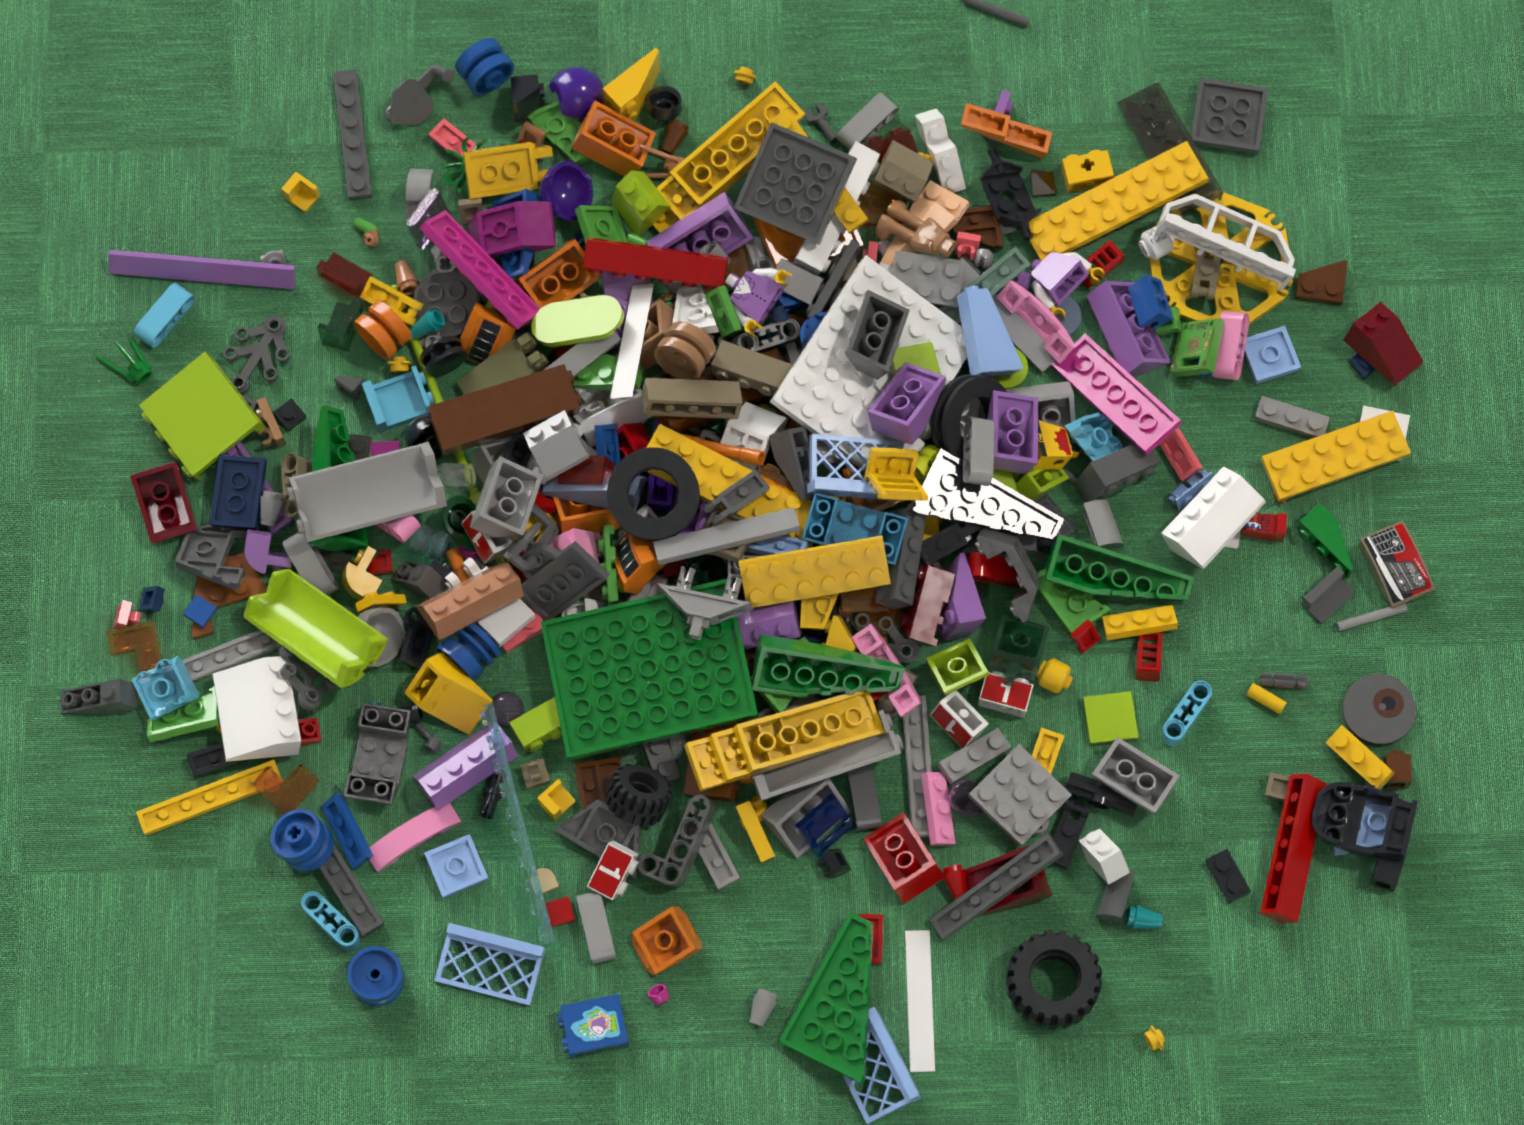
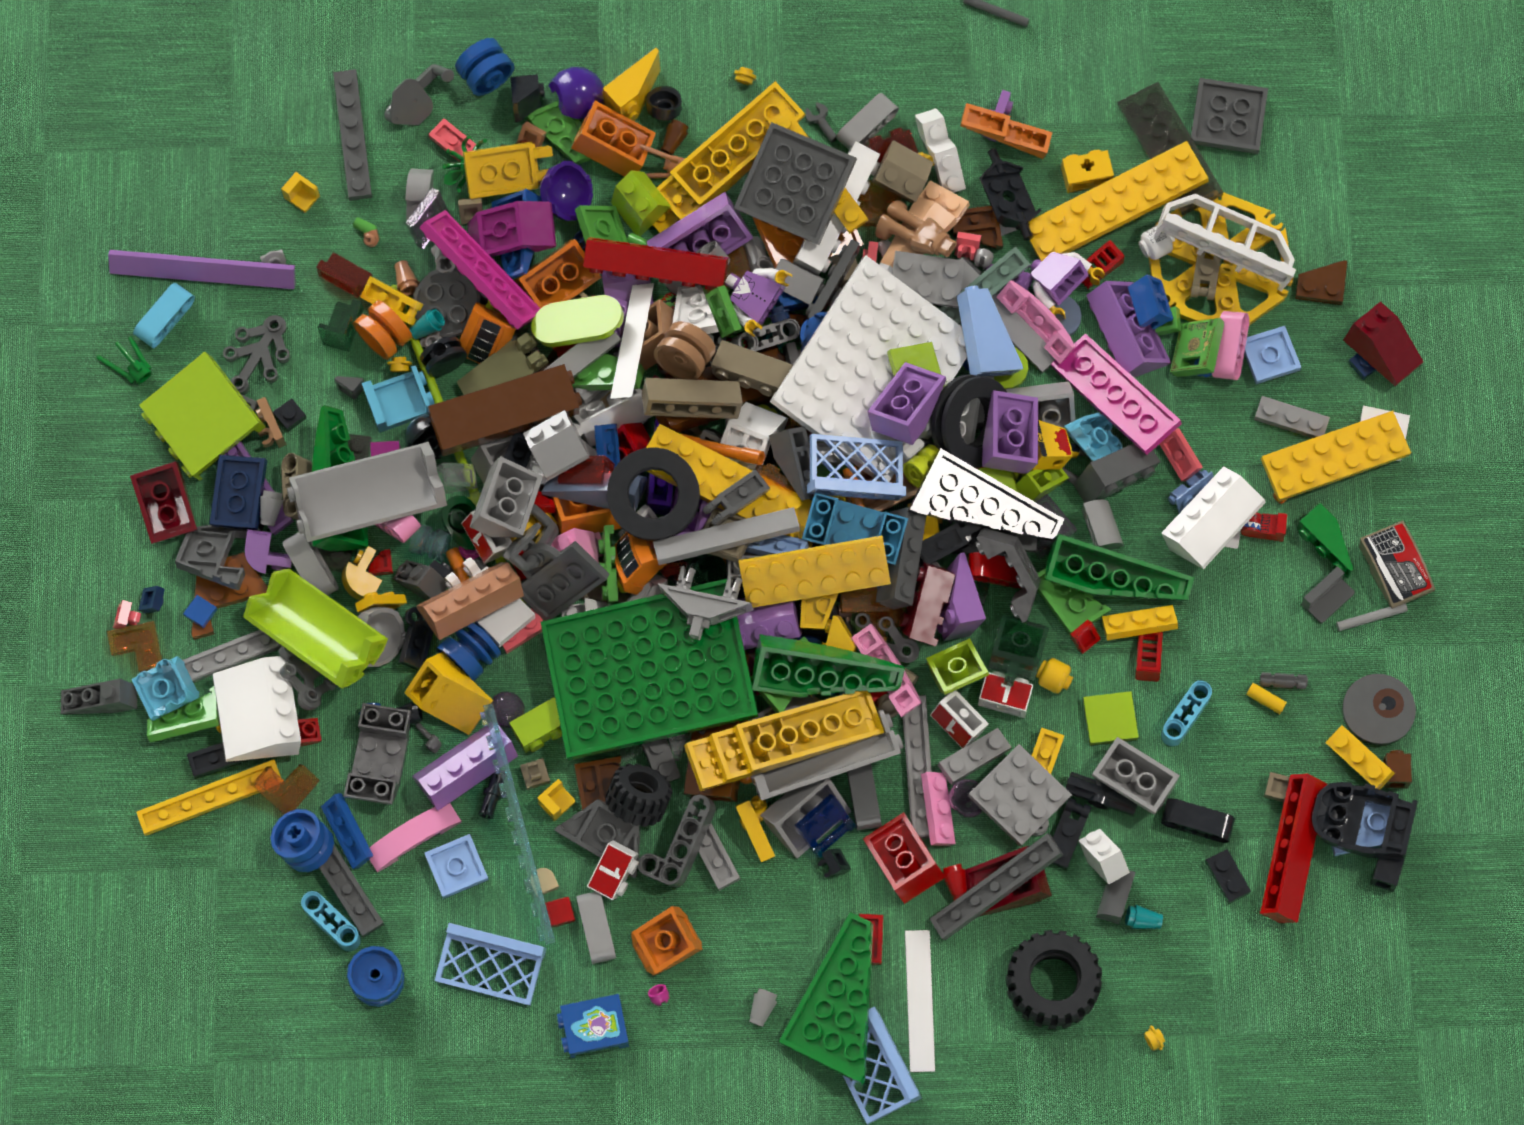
dark grey slope [845,290,910,380] -> none
yellow plate [864,447,929,501] -> none
light grey beam [963,416,994,486] -> none
dark brown slope [1030,169,1056,197] -> none
none -> black beam [1161,798,1235,843]

